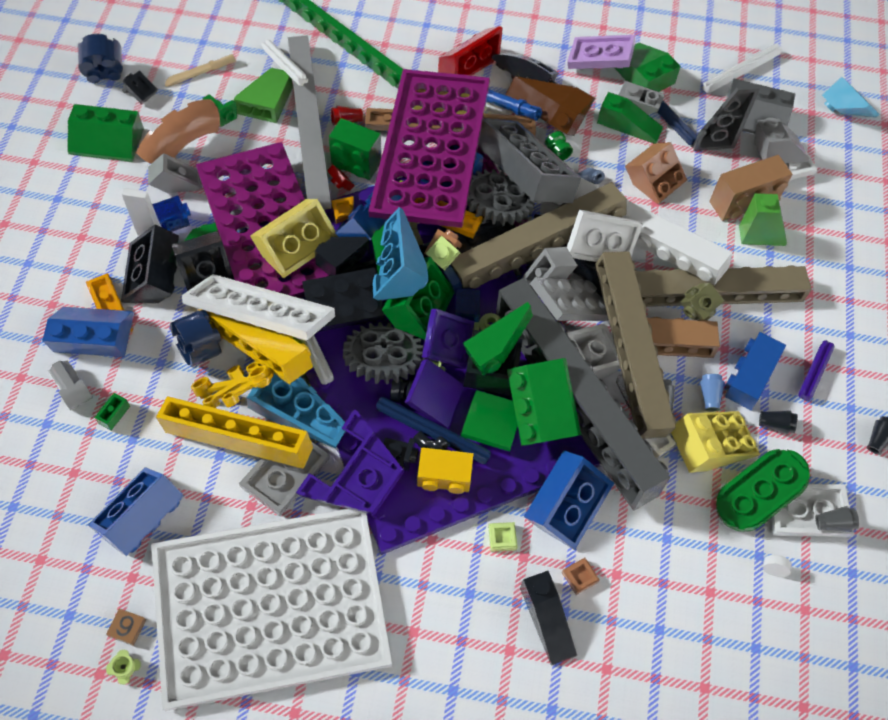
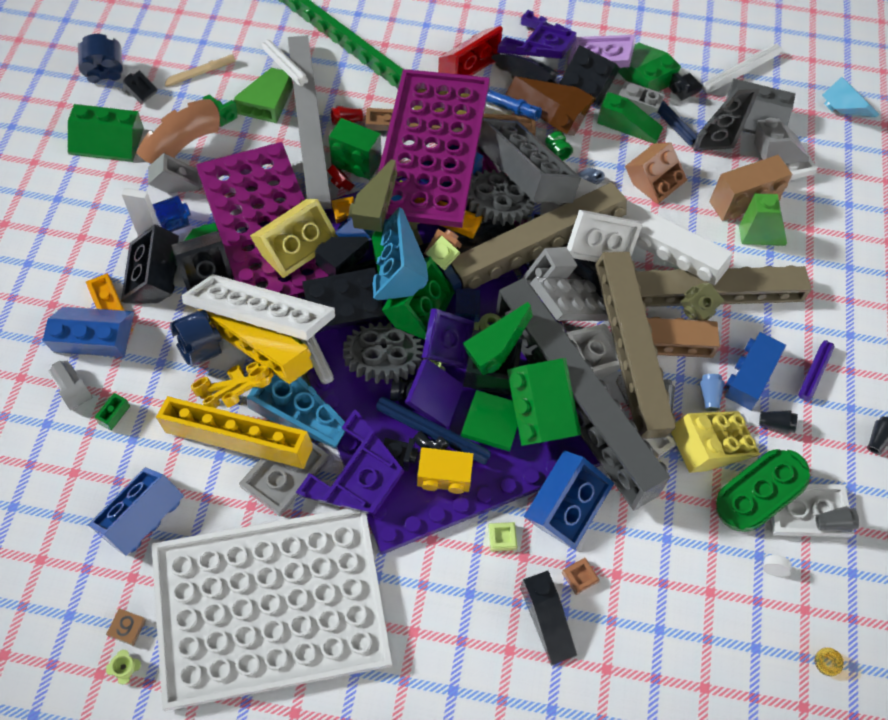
none -> olive slope [349,160,397,232]
none -> dark purple wing [498,10,577,59]
none -> black brick [559,45,620,106]
none -> black bracket [669,72,703,101]
none -> clear yellow plate [814,647,844,677]

